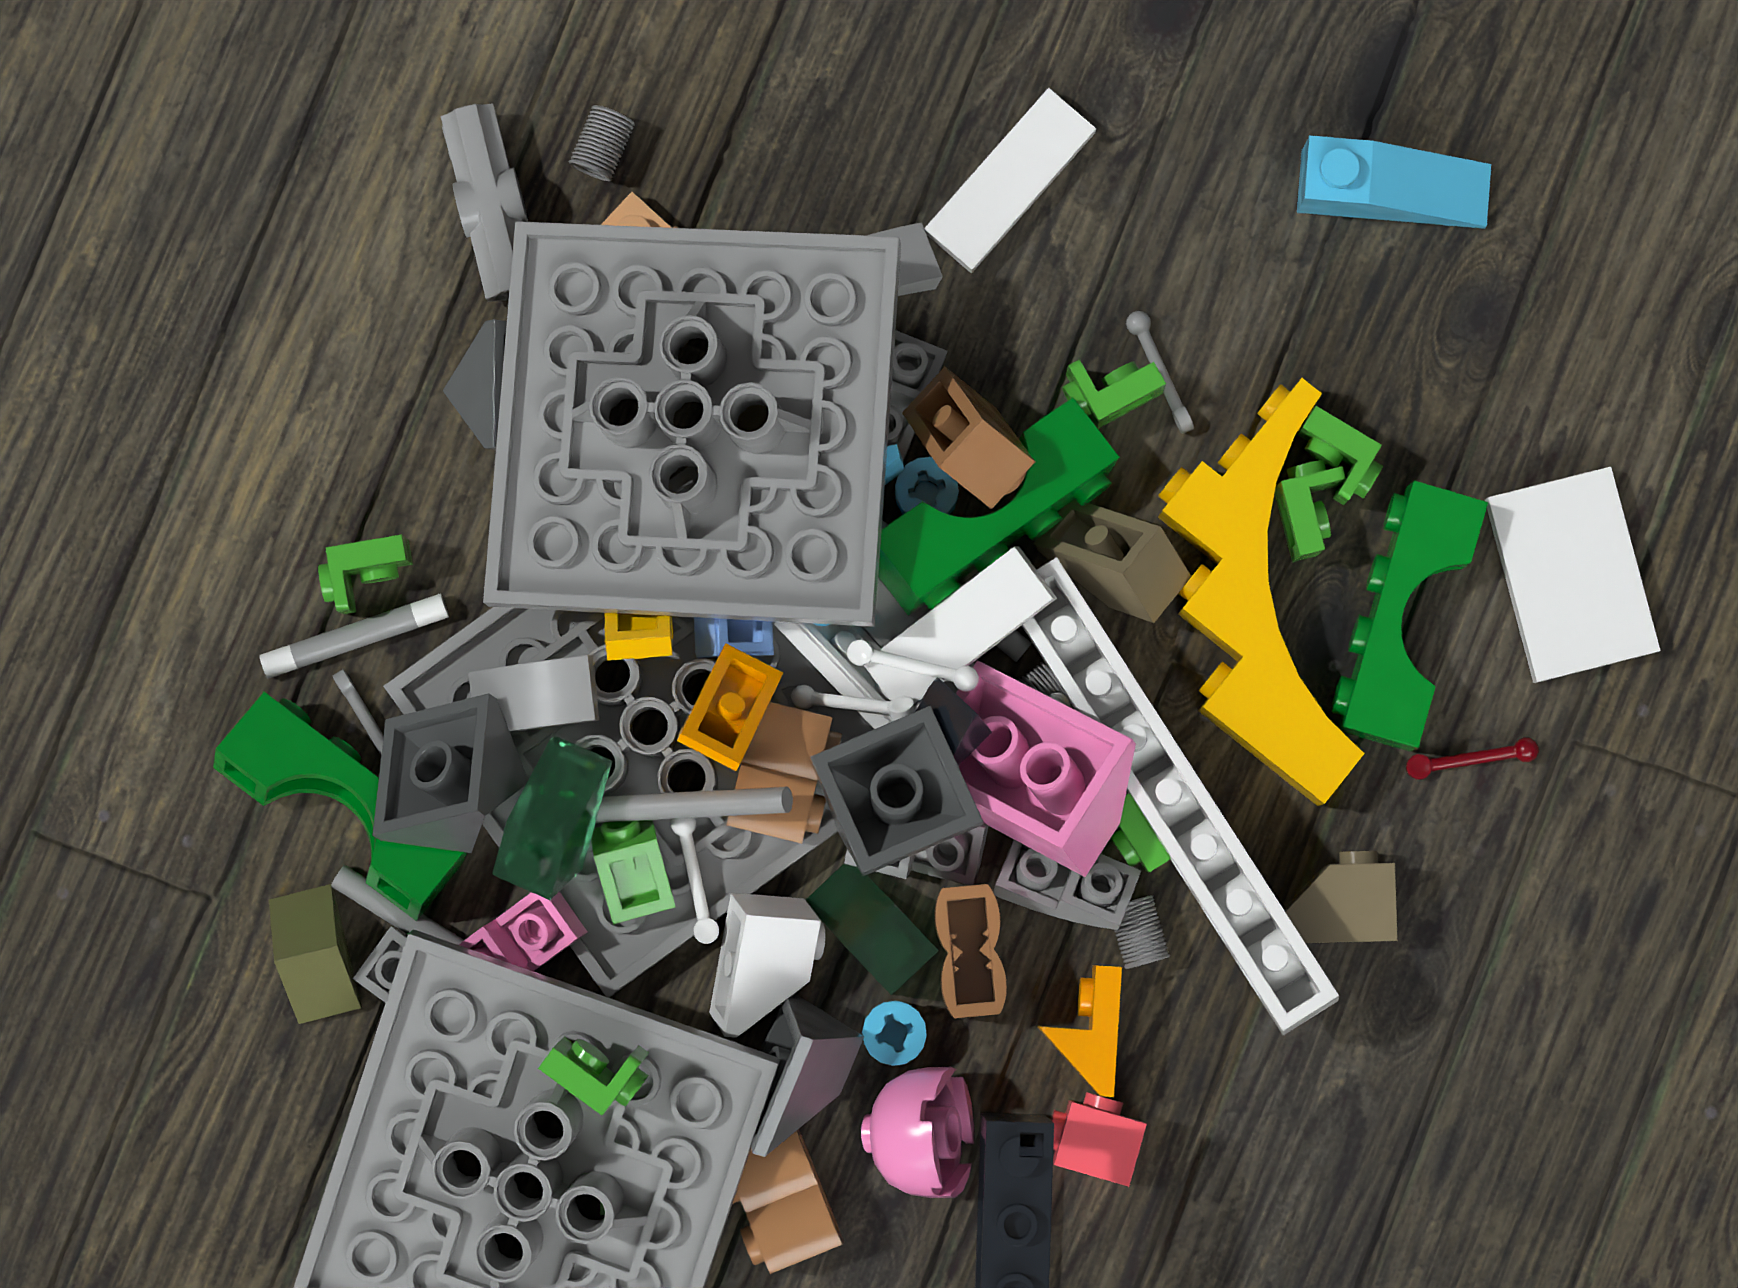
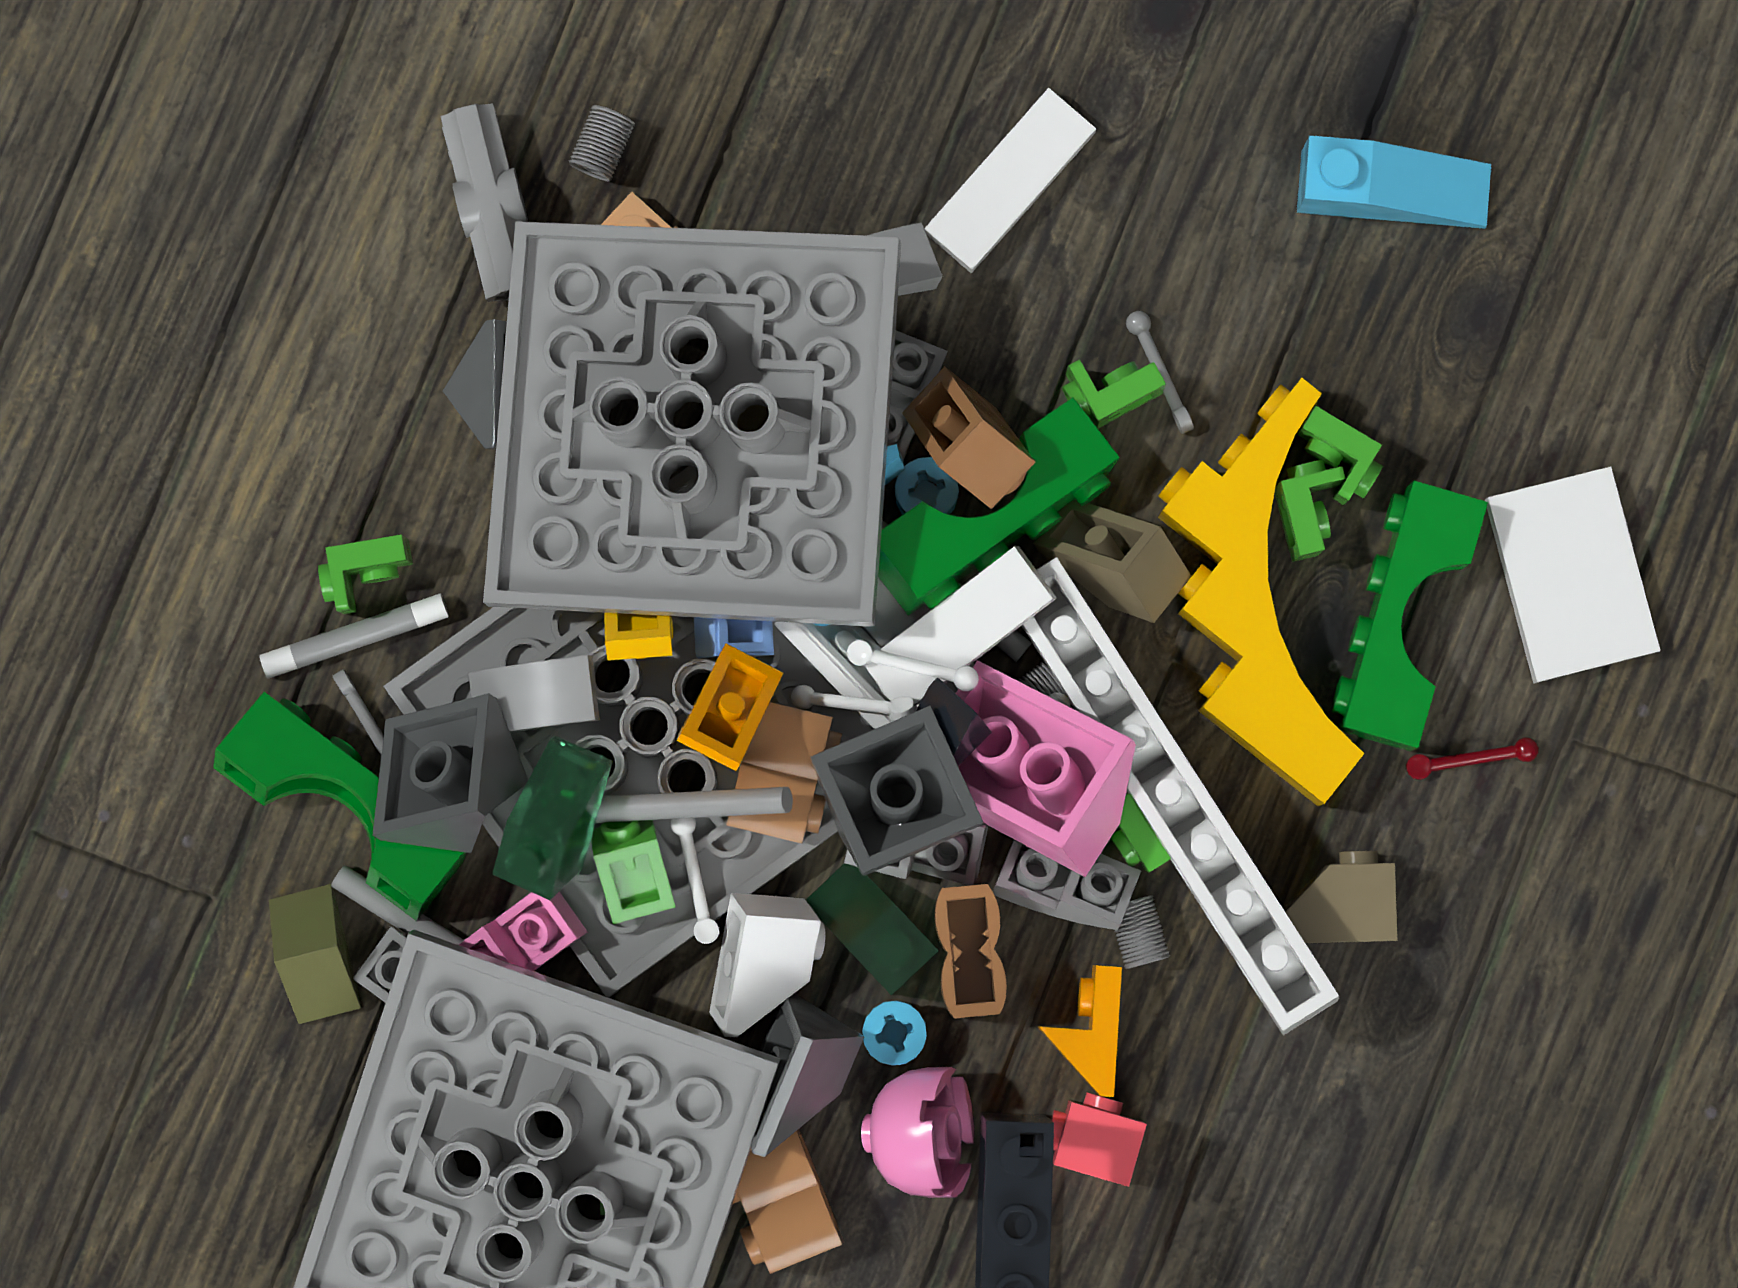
bright green bracket [538,1036,649,1115] -> none

